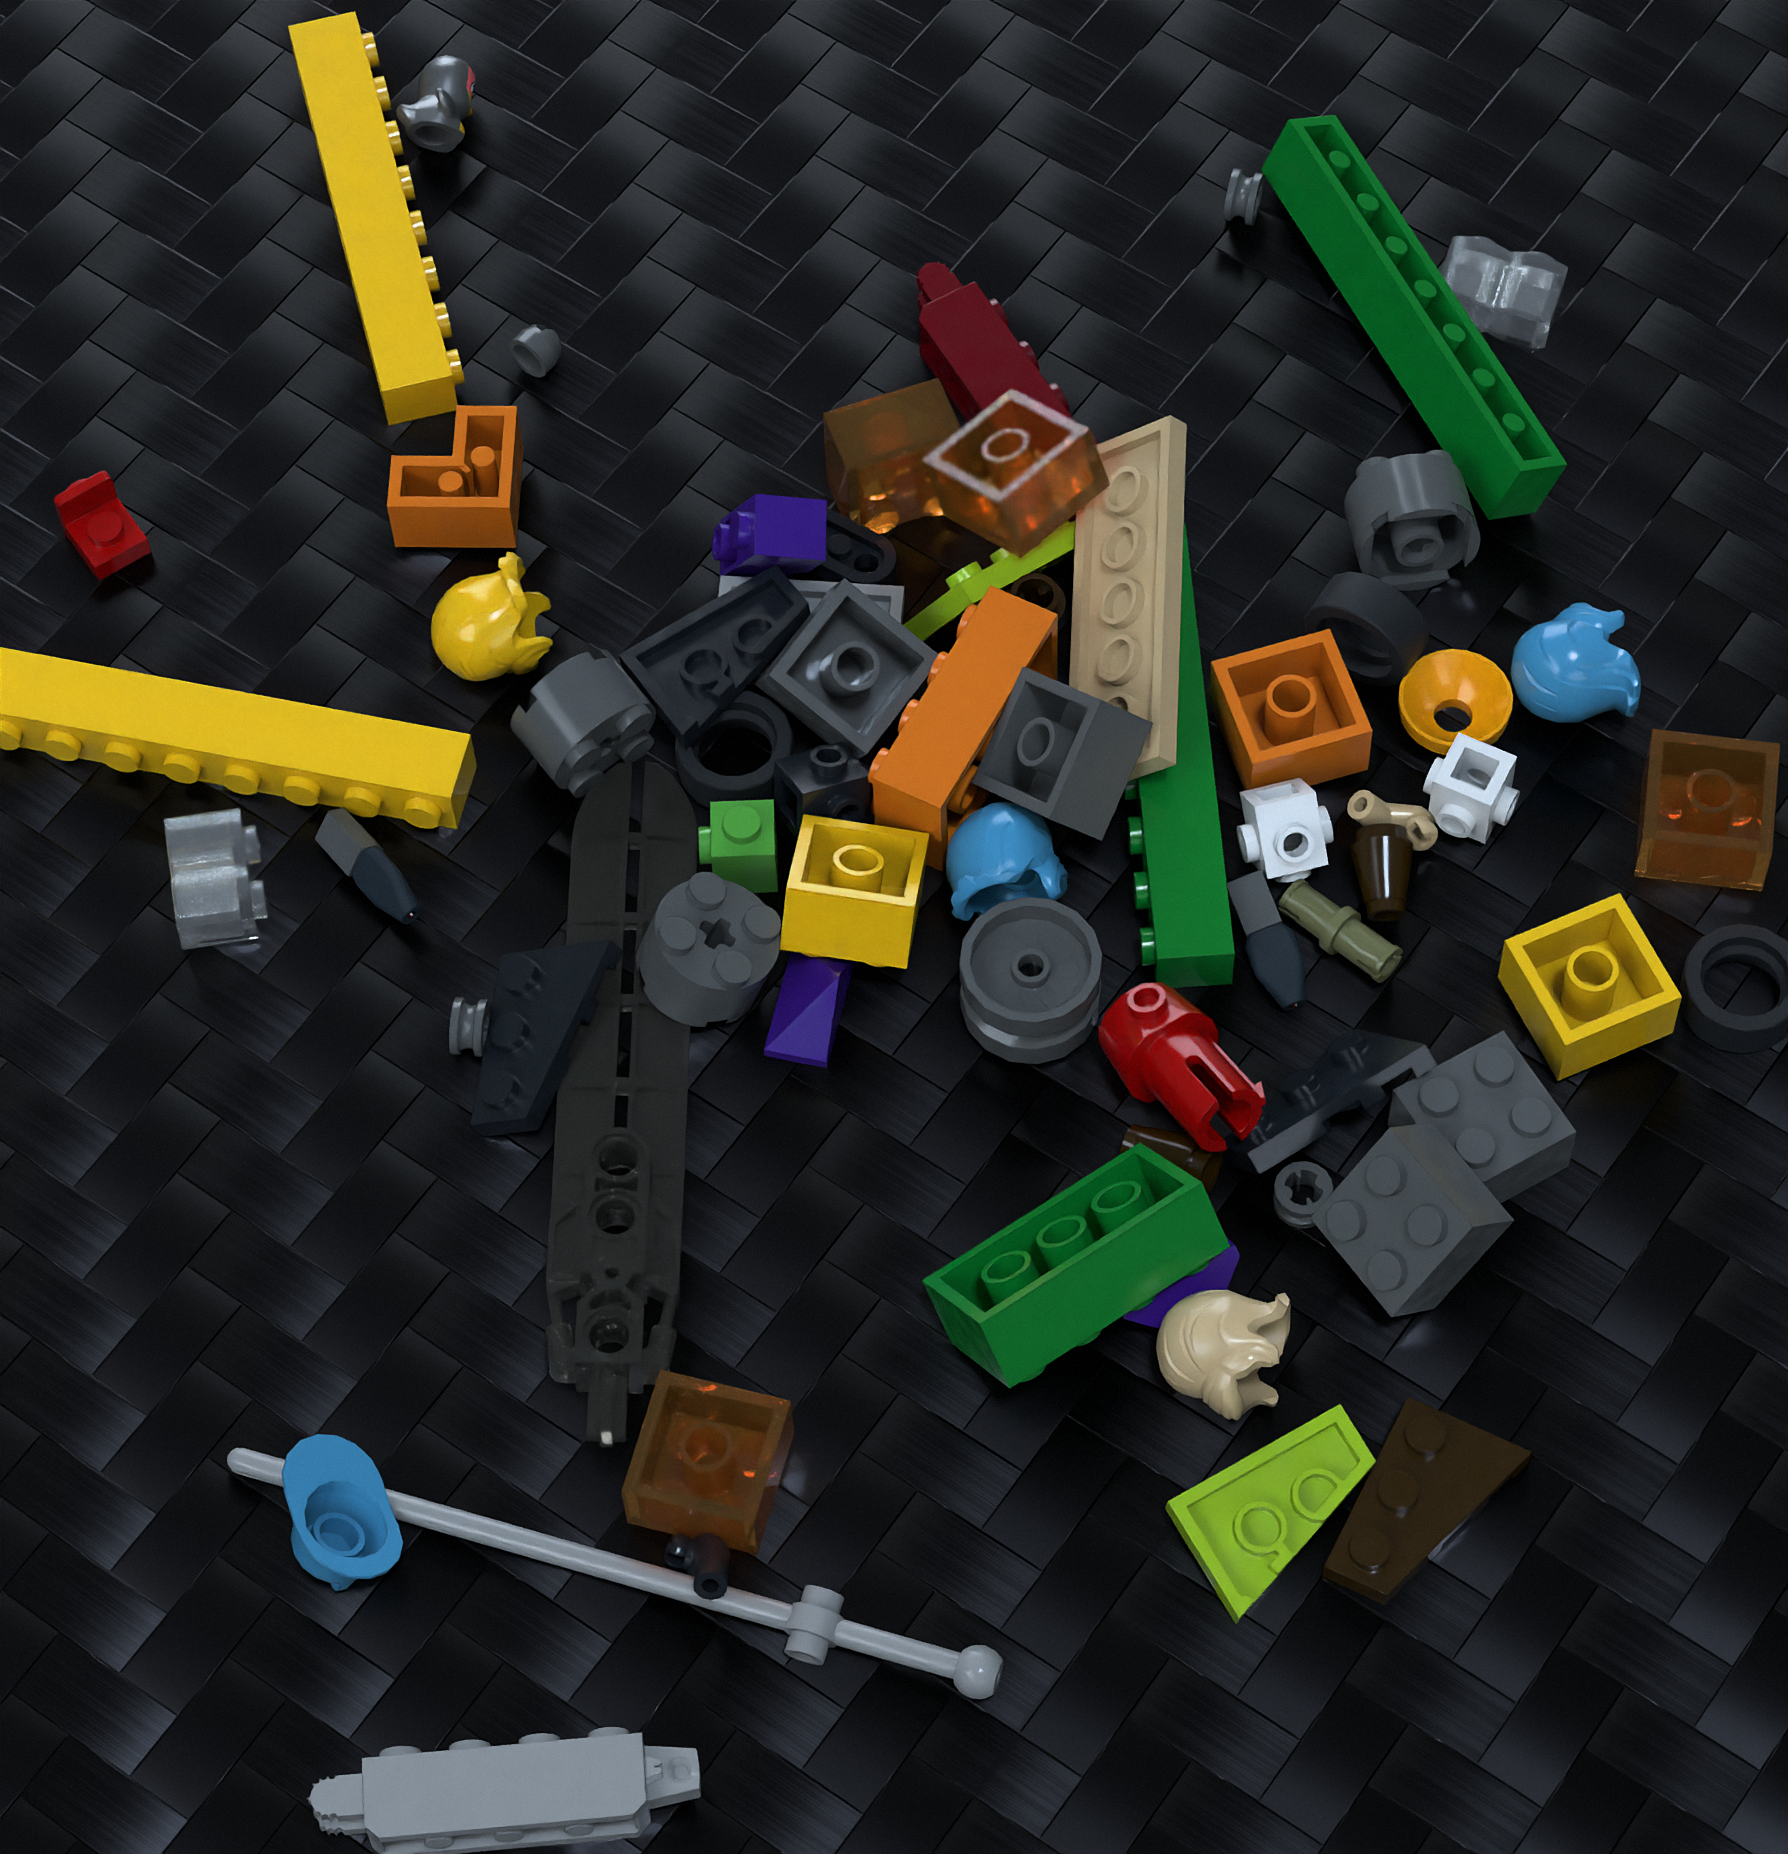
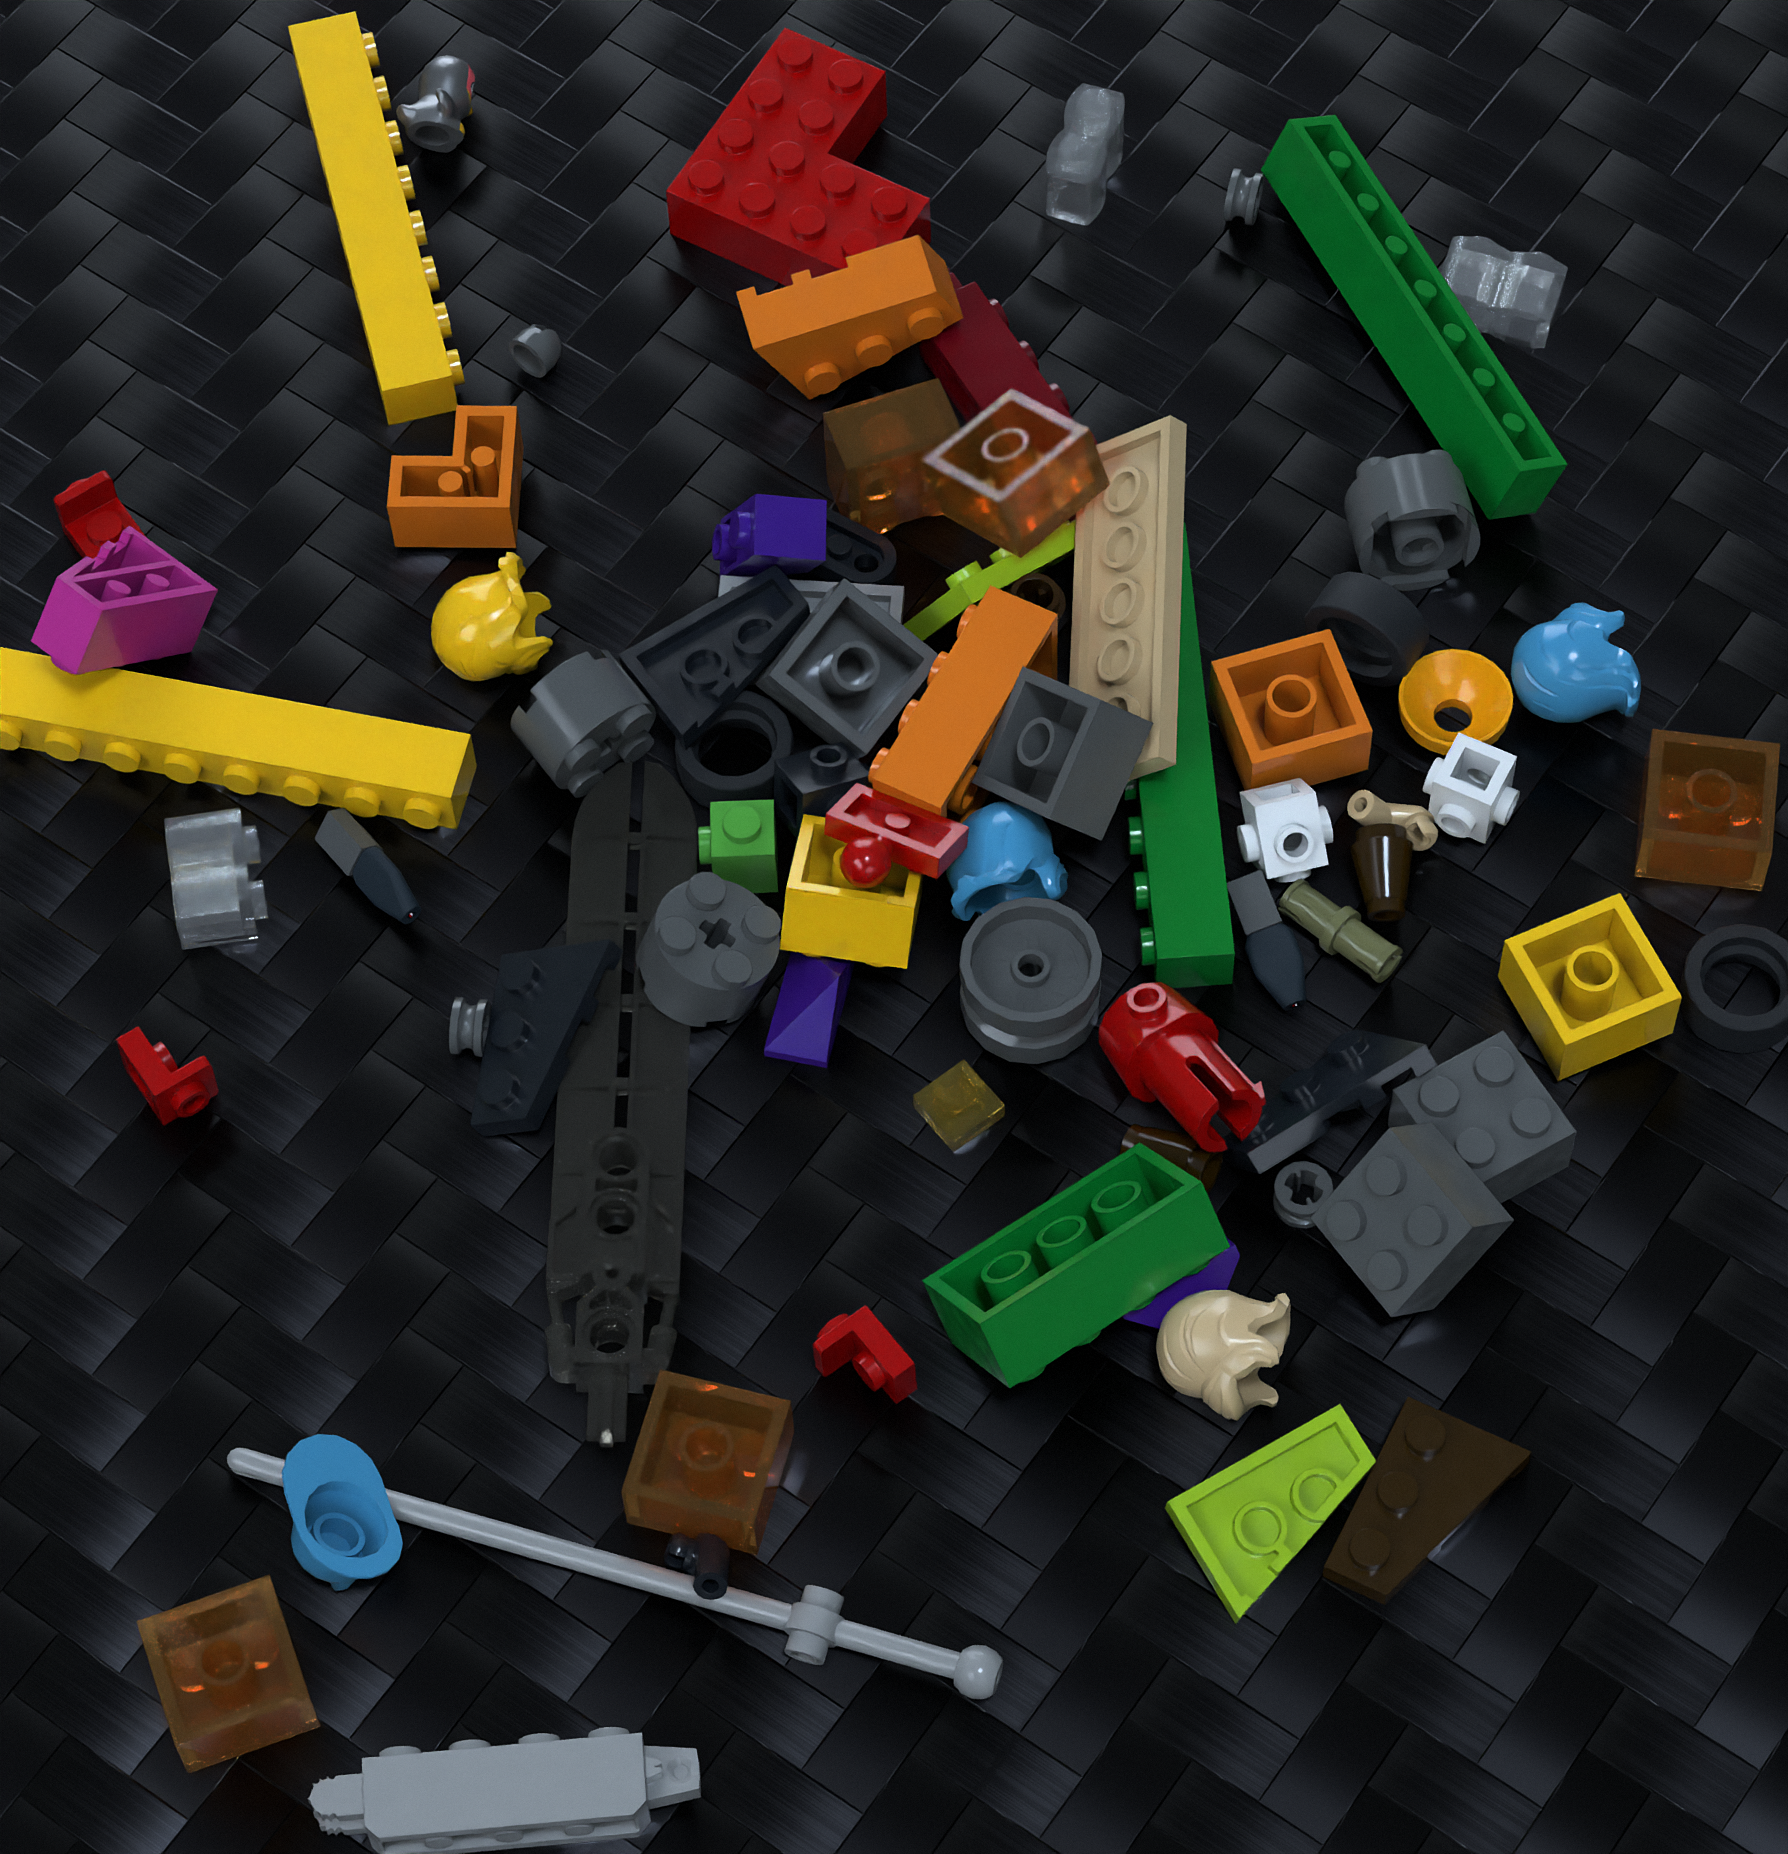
none -> dark pink wedge [31,526,218,675]
none -> red bracket [116,1026,219,1126]
none -> clear orange brick [136,1575,321,1773]
none -> red brick [666,28,931,286]
none -> orange wedge [736,235,963,400]
none -> red bracket [813,1305,917,1404]
none -> red plate [824,783,969,888]
none -> clear yellow tile [913,1060,1005,1152]
none -> clear brick [1046,83,1125,226]

